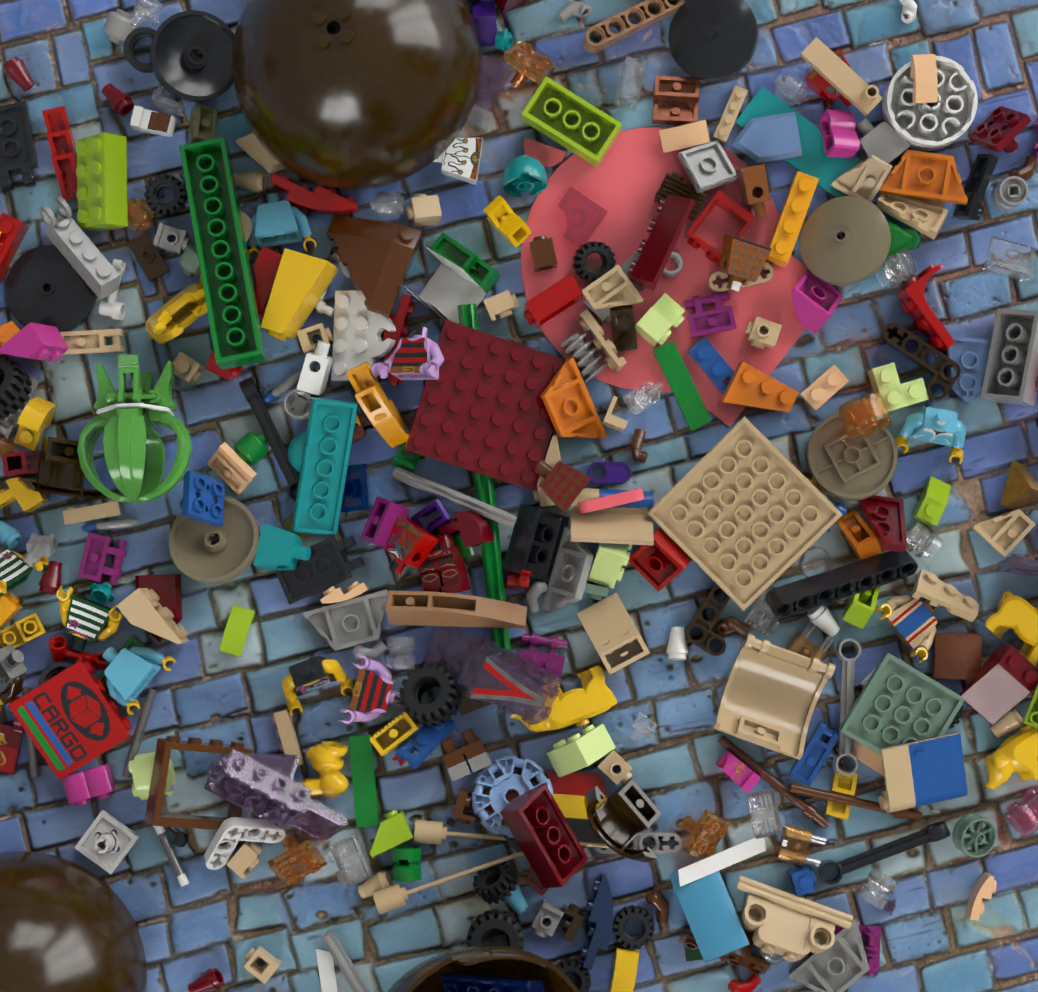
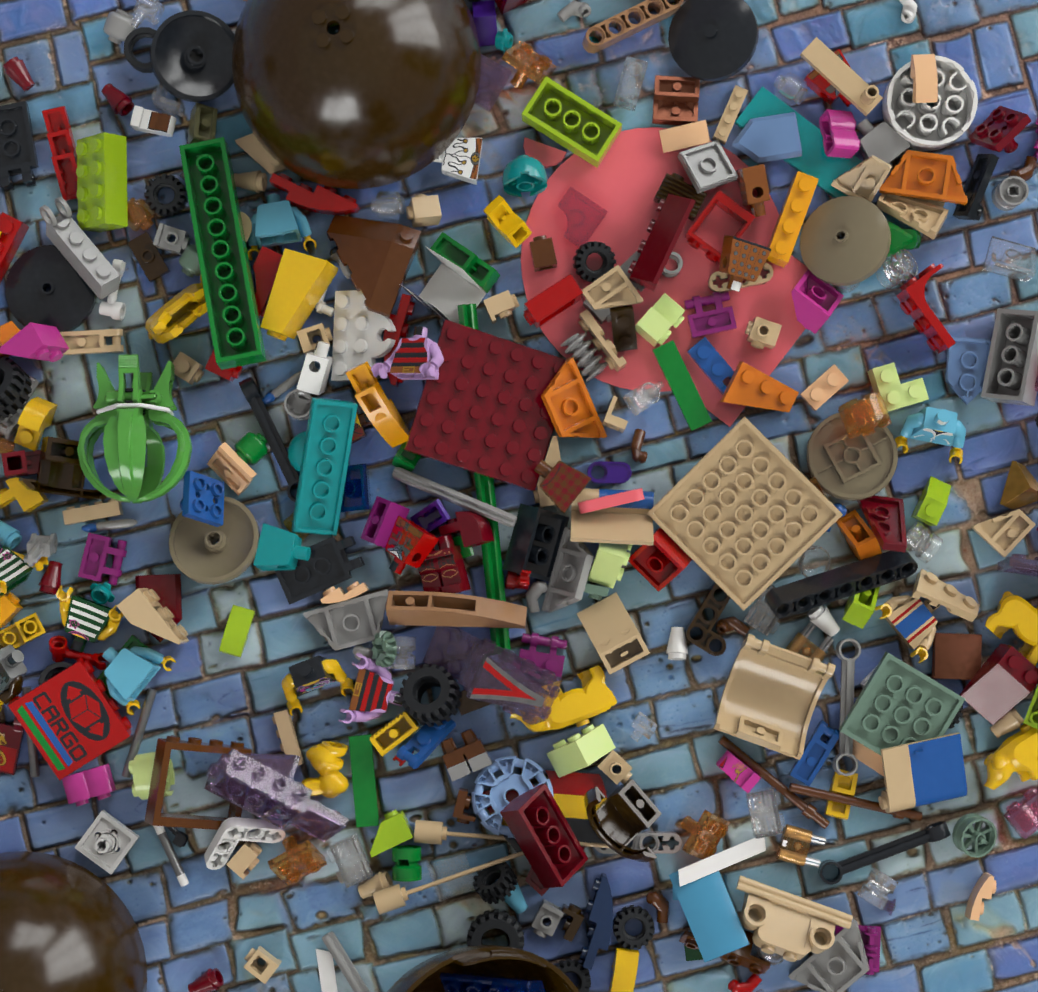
blue brick [787,865,817,896] -> none
dark brown beam [882,323,961,402] -> none
none -> sand green gear [371,631,397,667]

